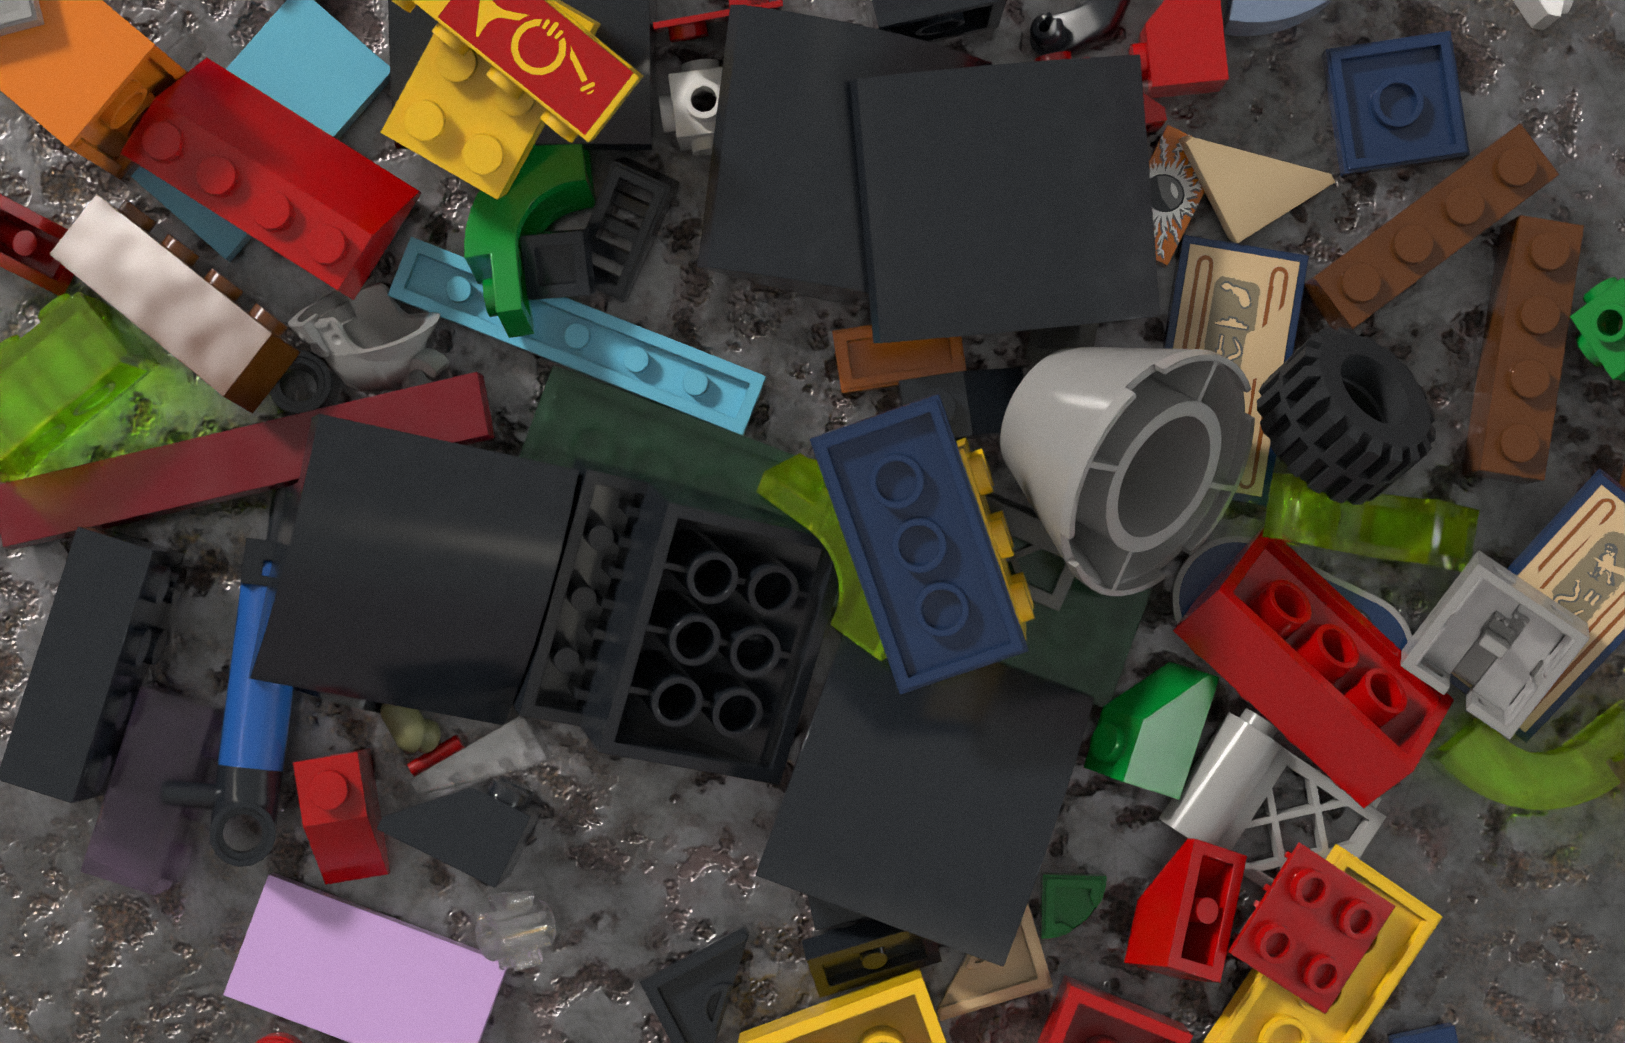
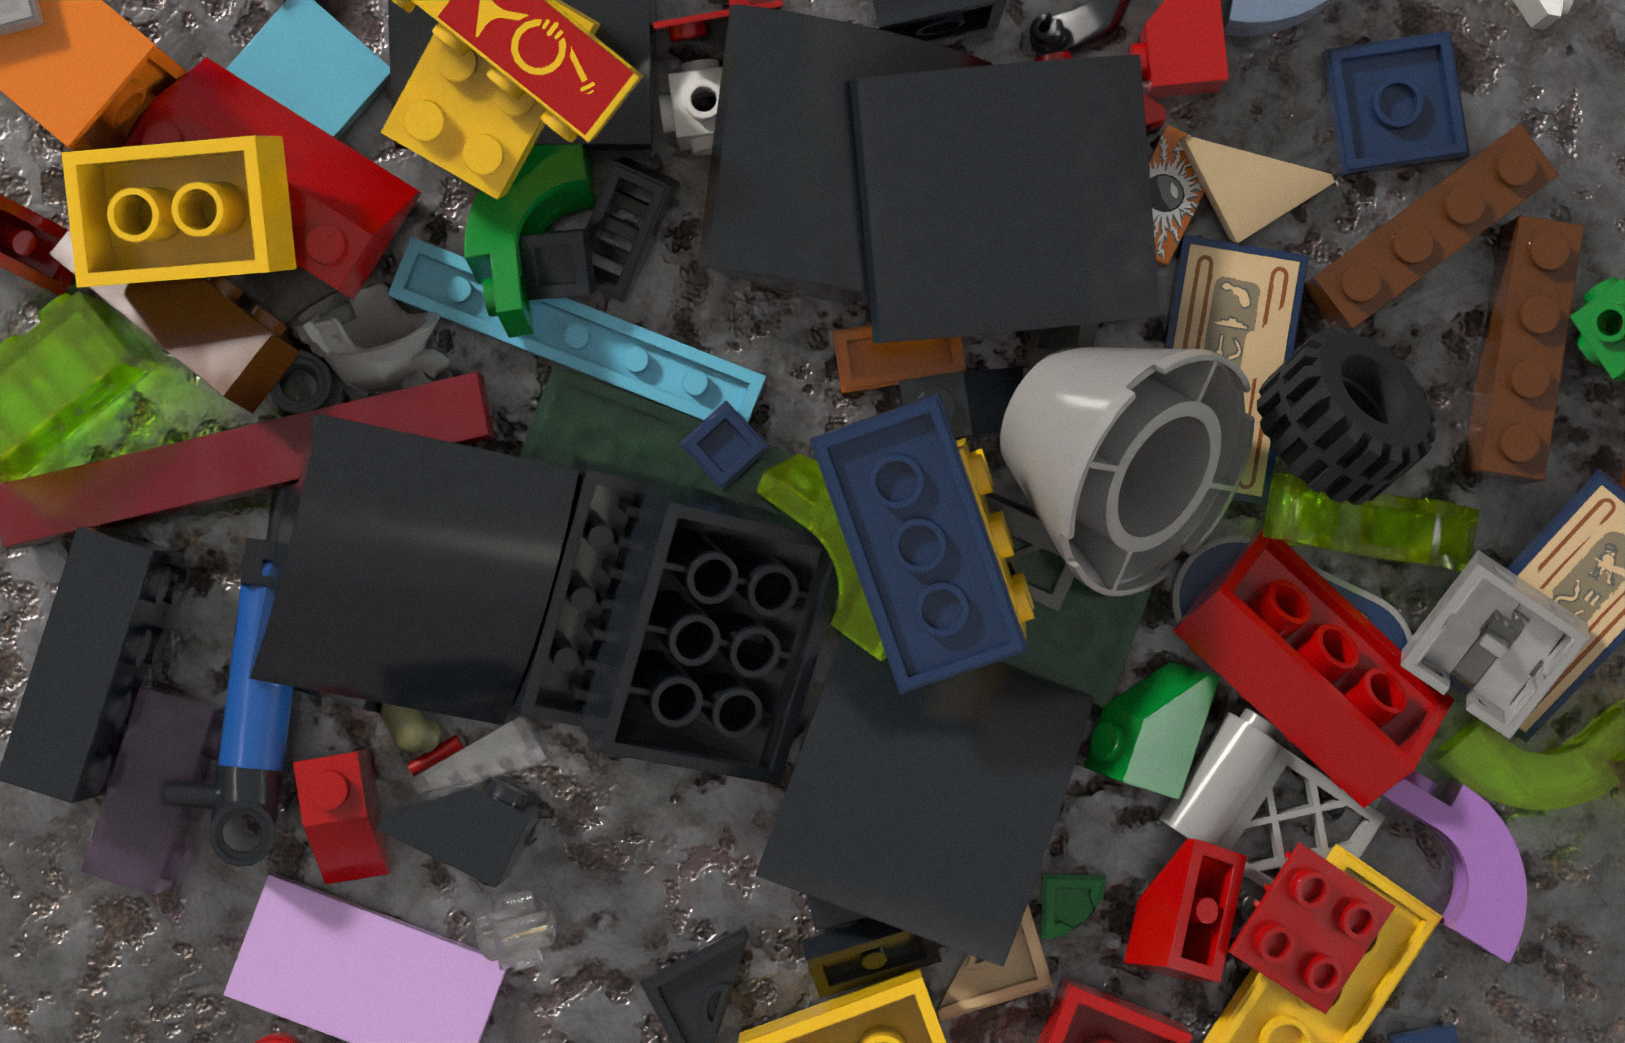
none -> yellow brick [61,135,296,288]
none -> dark blue tile [679,400,770,492]
none -> medium lavender arch [1380,771,1527,963]

